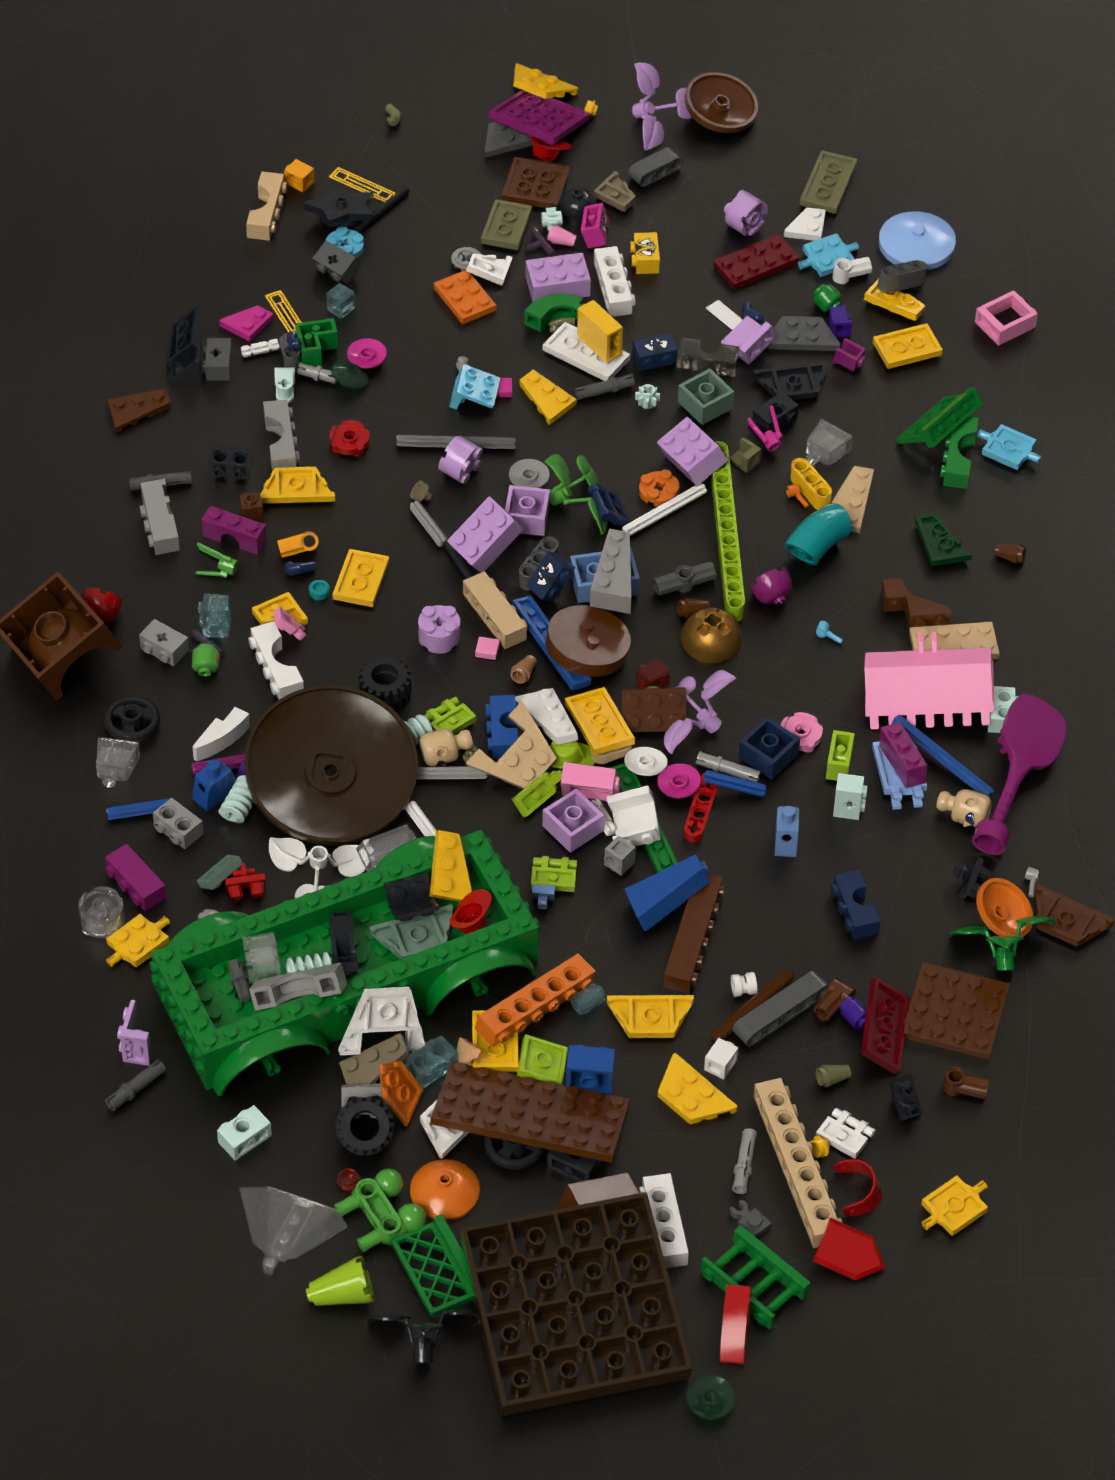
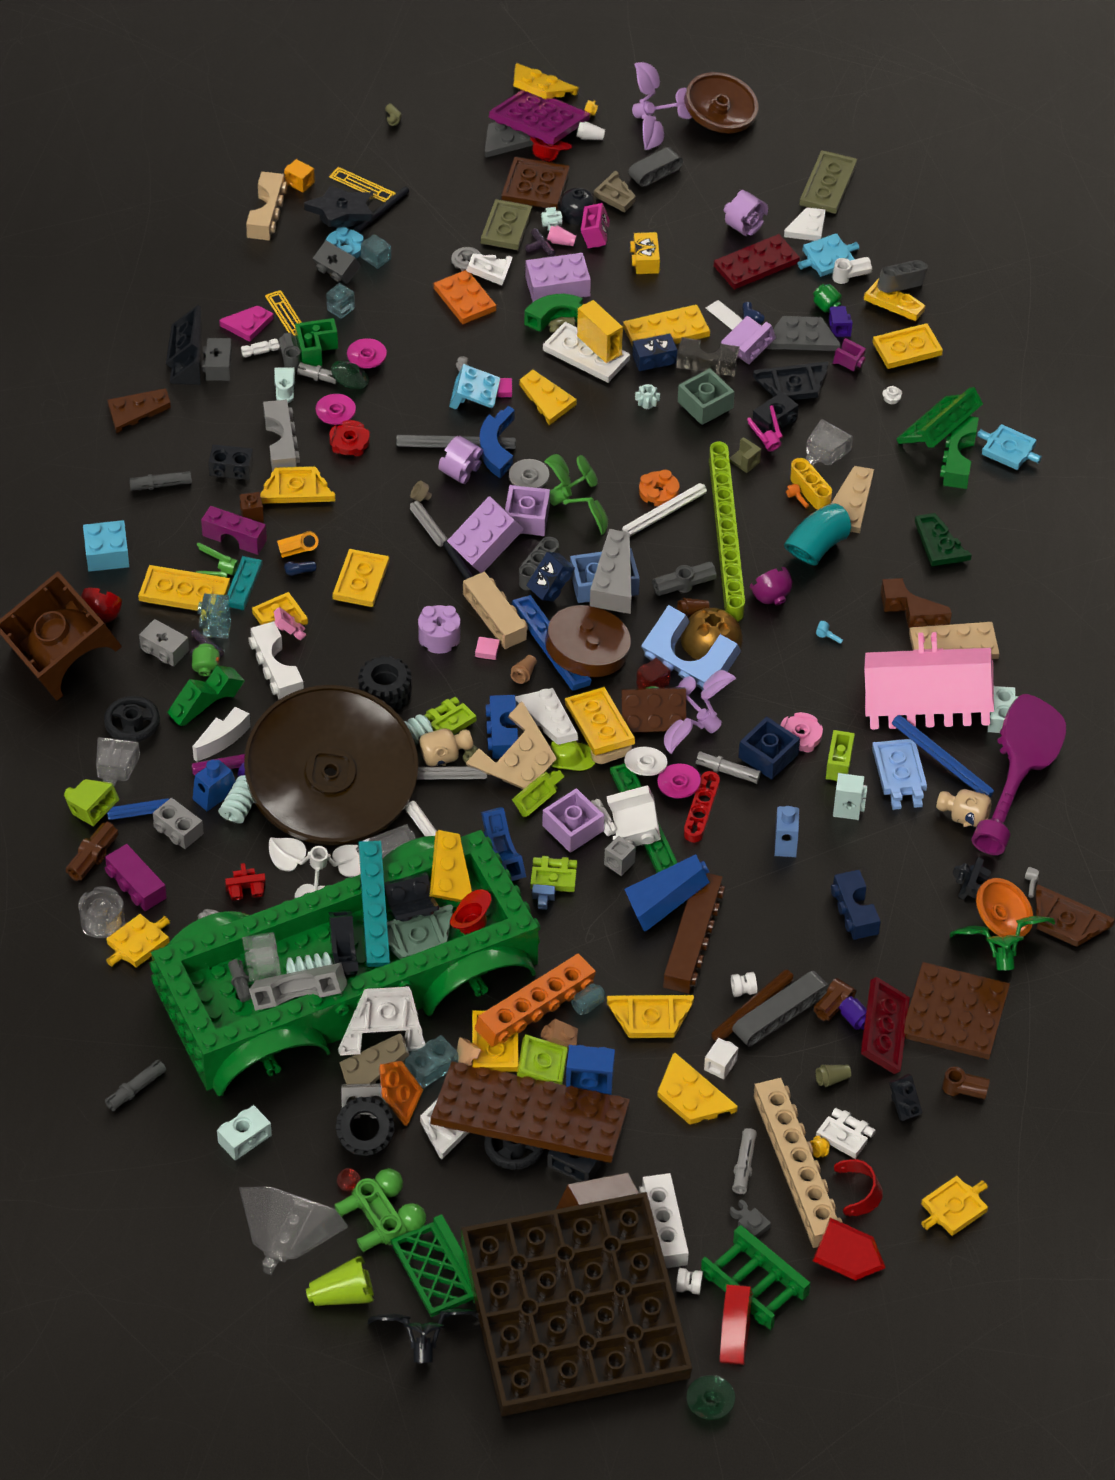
lavender bracket [117,1000,152,1066] -> none
light grey wedge [139,479,180,555] -> none
sand green plate [197,855,243,890] -> none
dark blue arm [286,331,302,351] -> none
teal tile [309,580,330,600] -> none
orange dish [410,1159,480,1221] -> none
bright pink window [561,762,620,802] -> none
dark grey pin [574,374,635,400] -> none
dark blue plate [588,484,630,527] -> none
white brick [594,246,635,317] -> none
lavender brick [657,417,728,486] -> none
blue axle [703,770,766,797] -> none
light blue dish [879,211,956,270] -> none
magenta brick [879,722,927,788] -> none
bright pink window [975,290,1038,346] -> none
reddish brown cone [995,544,1027,564] -> none
none -> lime torso [64,779,120,826]
none -> reddish brown piece [66,822,119,881]
none -> medium azure brick [83,520,129,572]
none -> yellow plate [138,565,230,614]
none -> green arch [167,665,245,726]
none -> teal tile [224,556,263,610]
none -> dark pink dish [316,394,356,425]
none -> teal plate [358,841,390,967]
none -> clear light blue brick [361,234,391,269]
none -> blue arch [480,405,515,478]
none -> blue arch [481,807,526,881]
none -> medium nougat bracket [541,1019,578,1050]
none -> white cone [577,121,605,140]
none -> yellow plate [623,304,710,346]
none -> light blue arch [641,605,741,690]
none -> white wheel [676,1268,703,1295]
none -> white plate [882,386,902,404]

